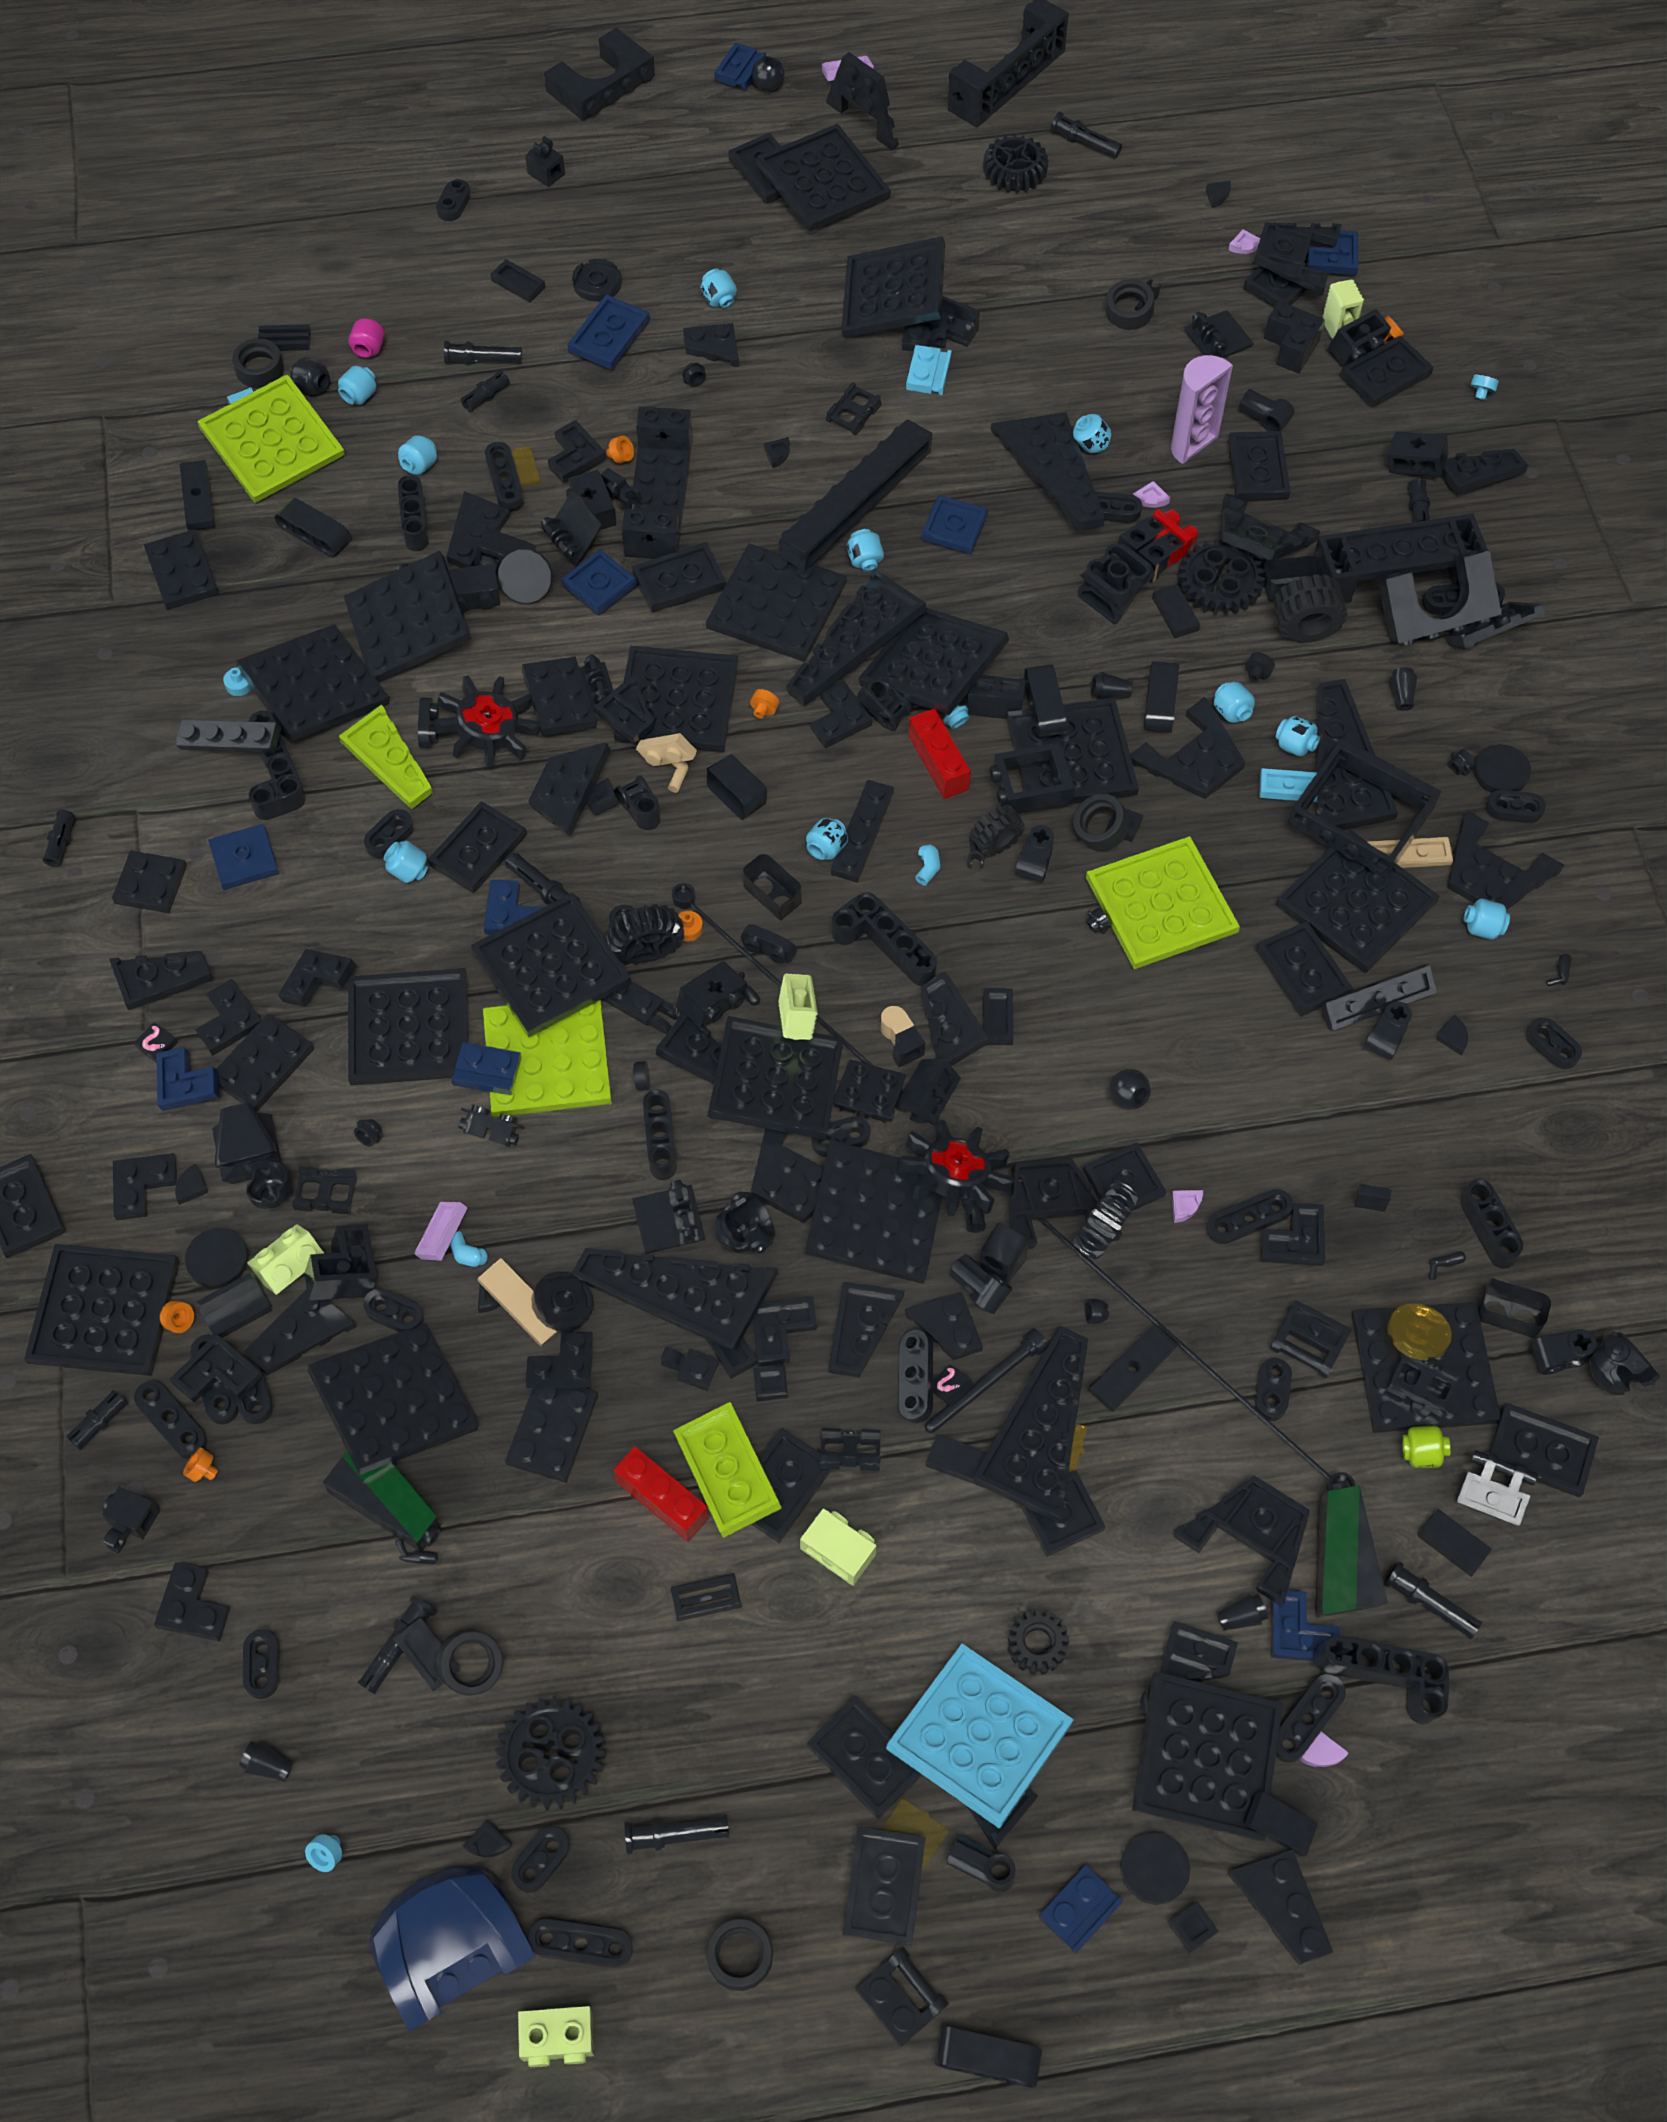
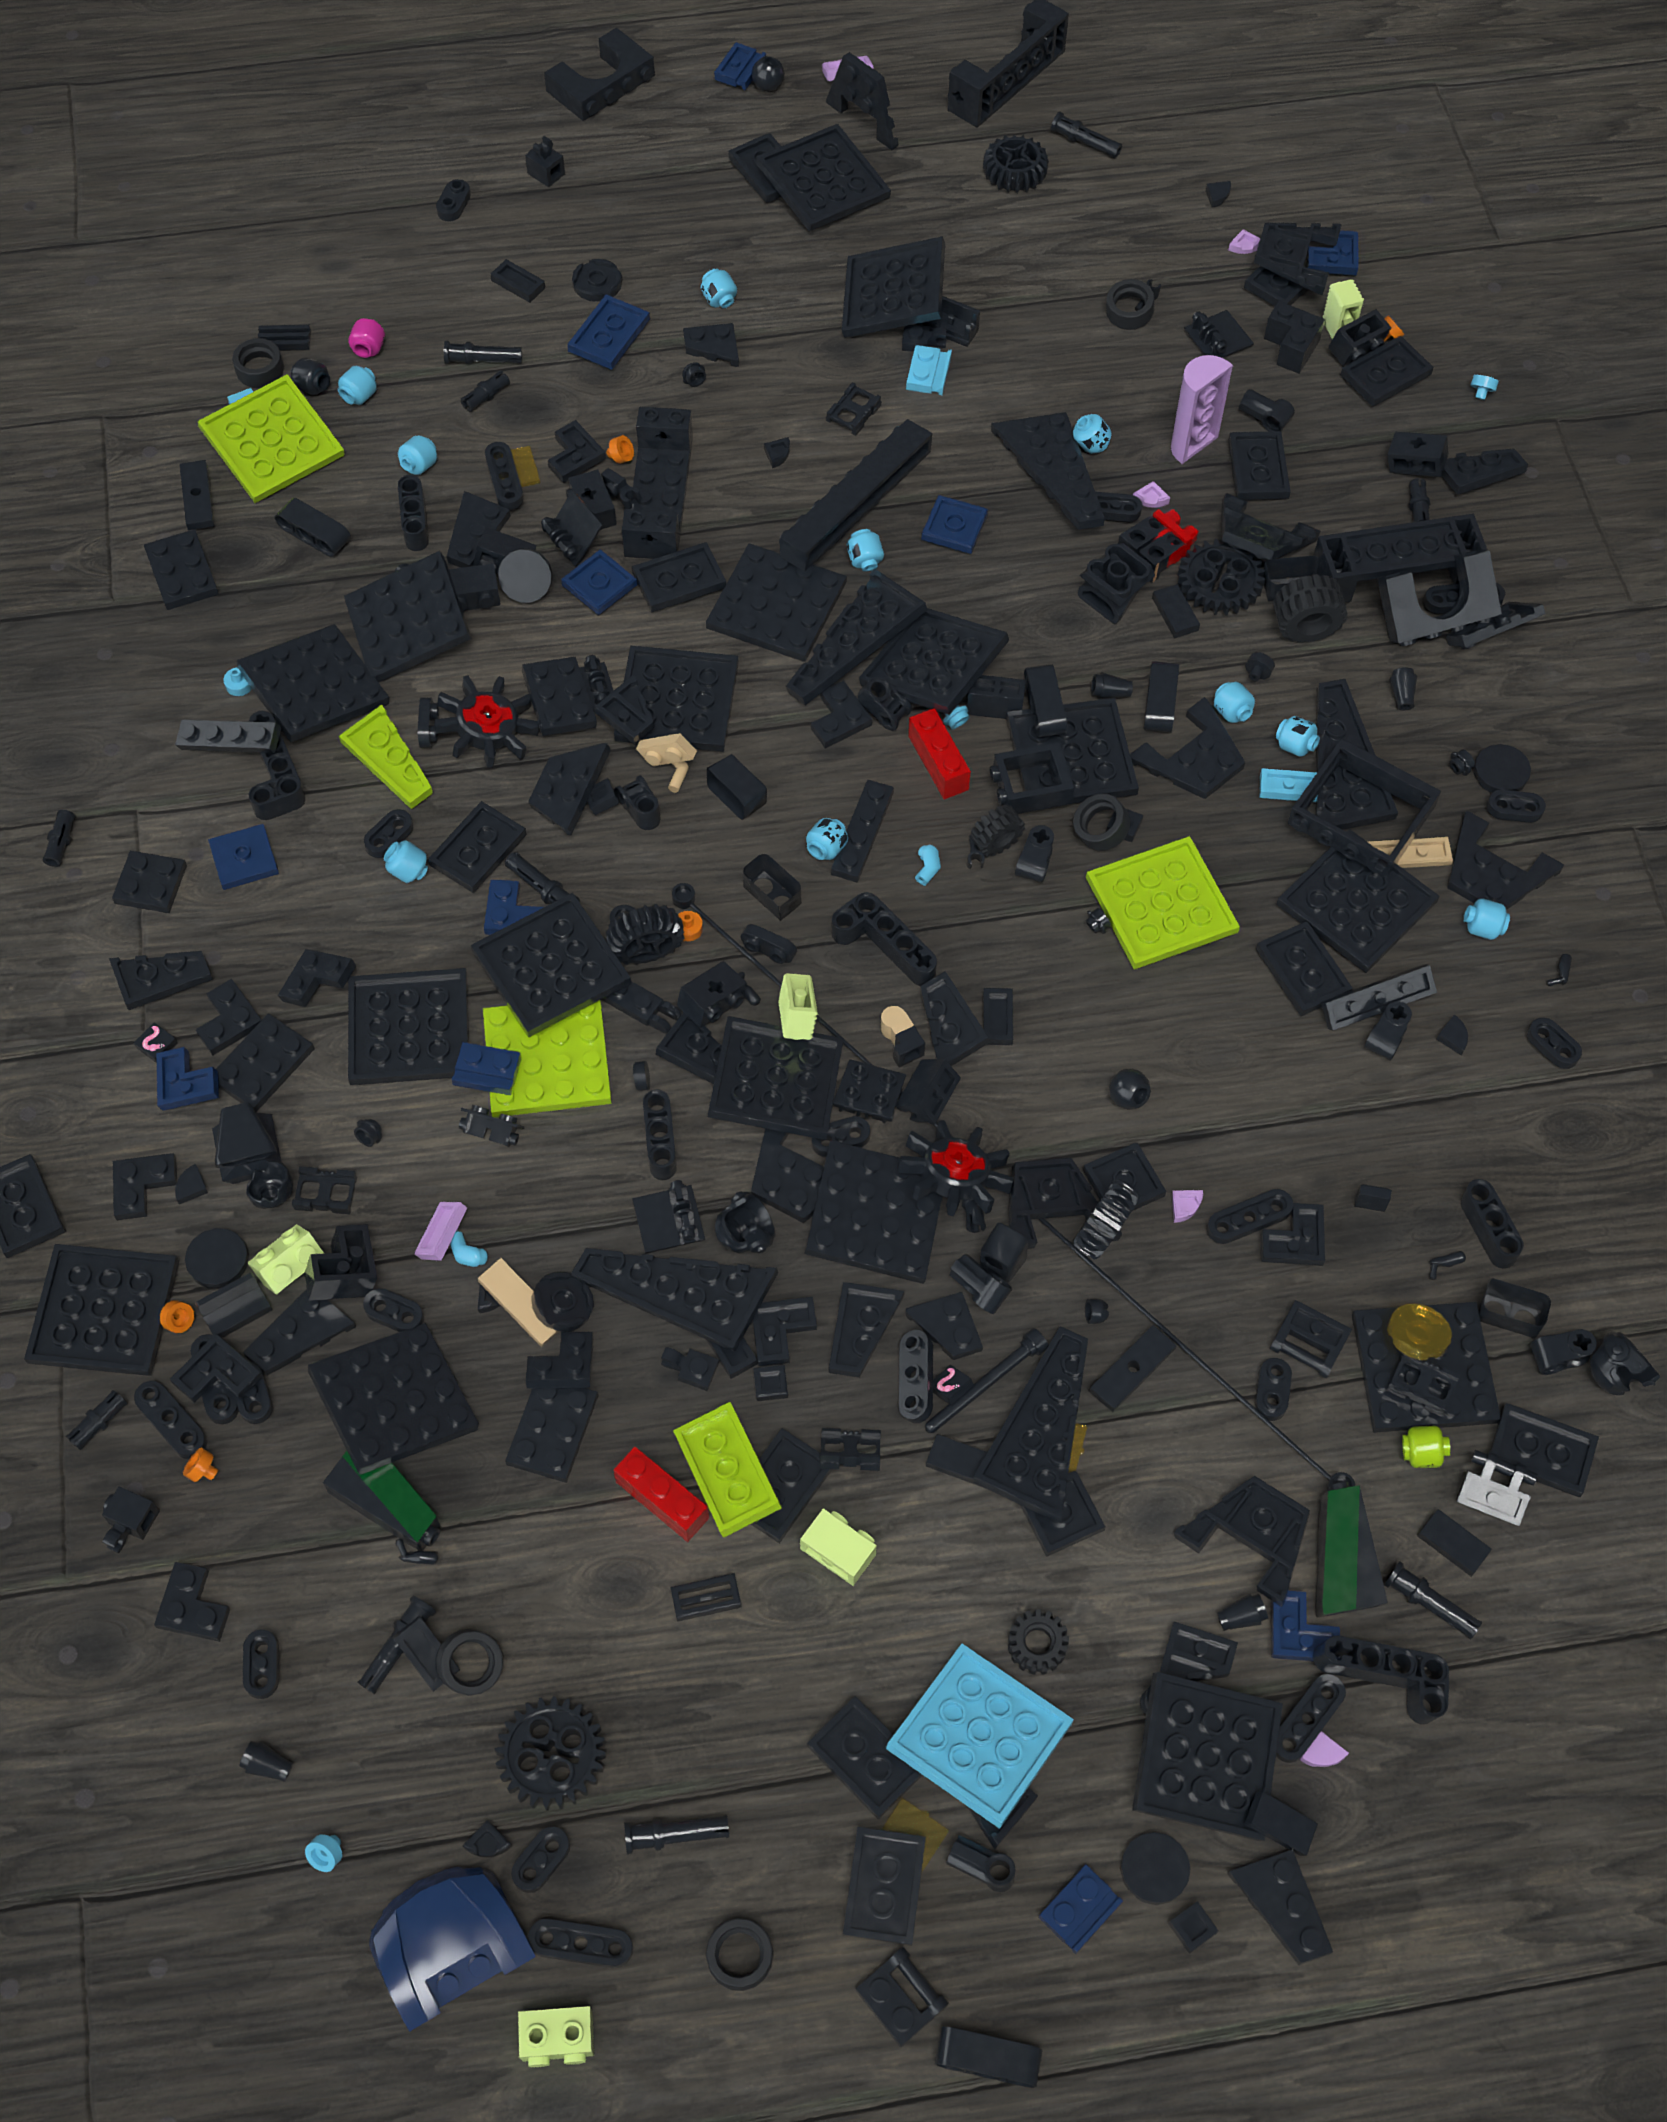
orange tile [750,689,780,719] -> none

